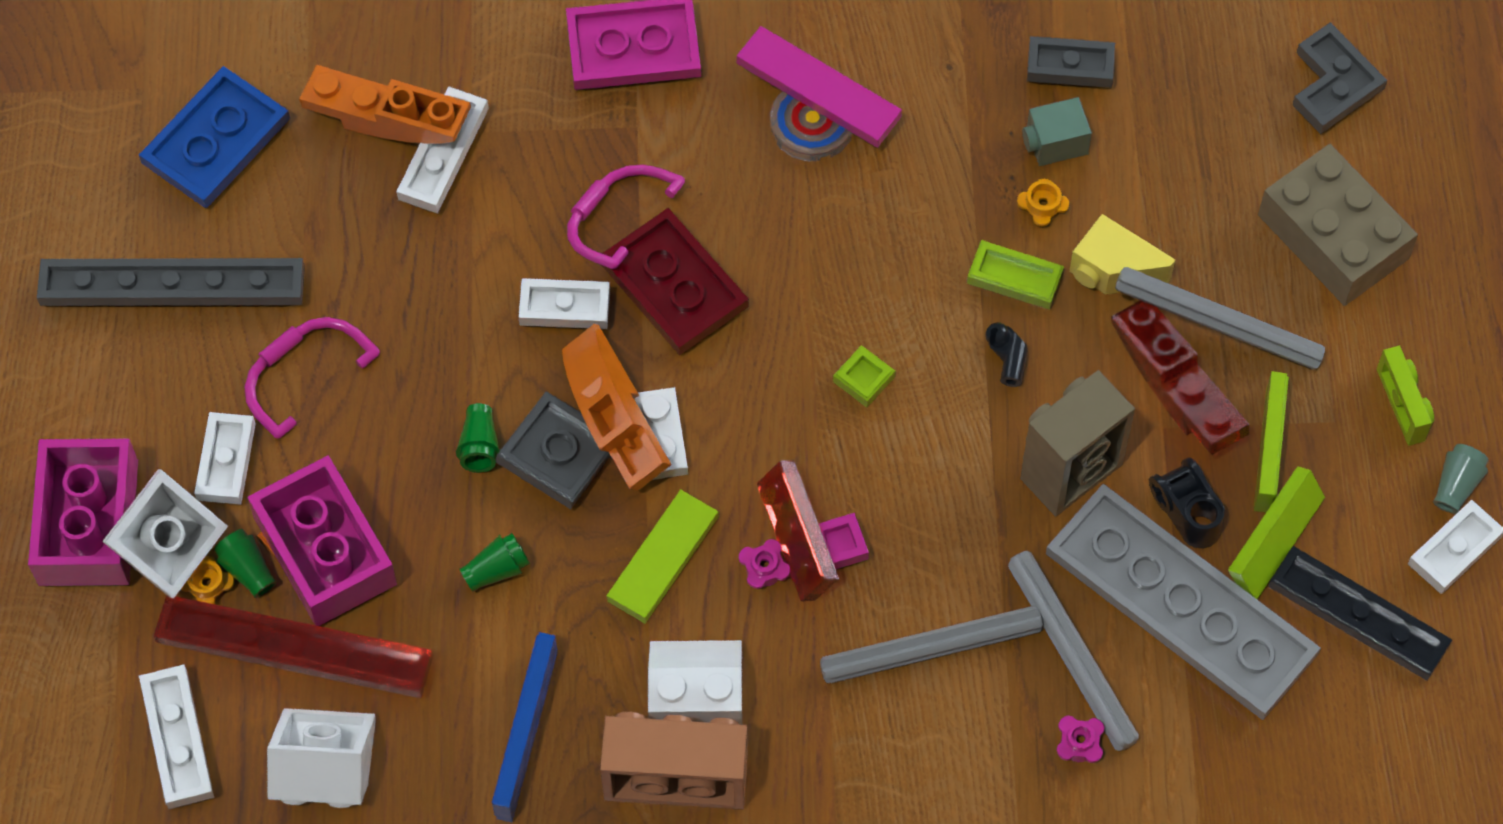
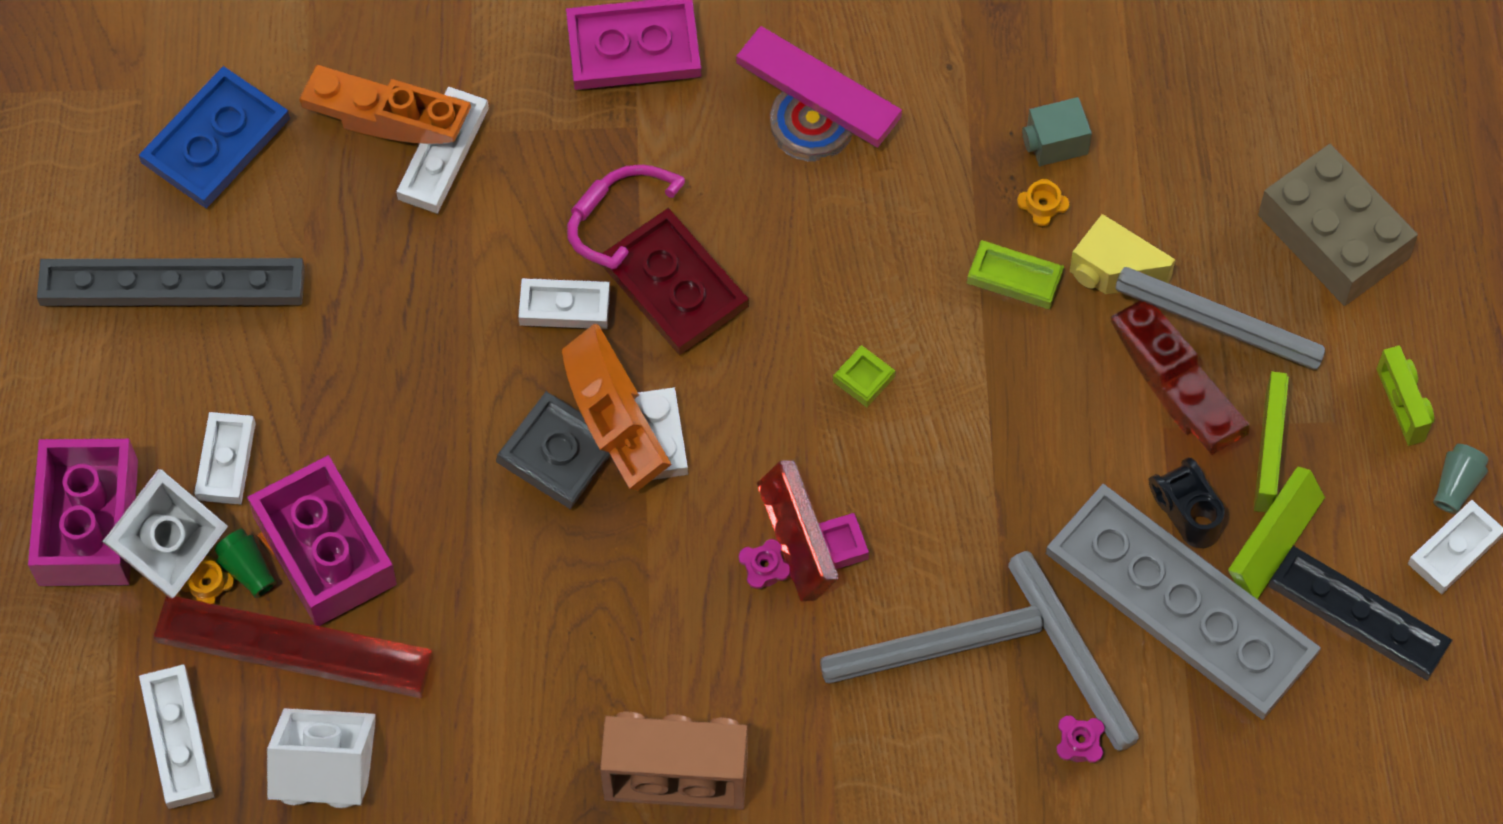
dark pink piece [244,317,380,439] -> none
green cone [456,403,500,473] -> none
green cone [459,533,530,592] -> none
blue tile [492,632,558,822] -> none
lime tile [606,489,719,624] -> none
white slope [648,640,742,725] -> none
black arm [985,322,1028,387] -> none
dark tan brick [1020,370,1135,517] -> none
dark grey plate [1027,36,1115,88] -> none
dark grey plate [1292,22,1387,134] -> none

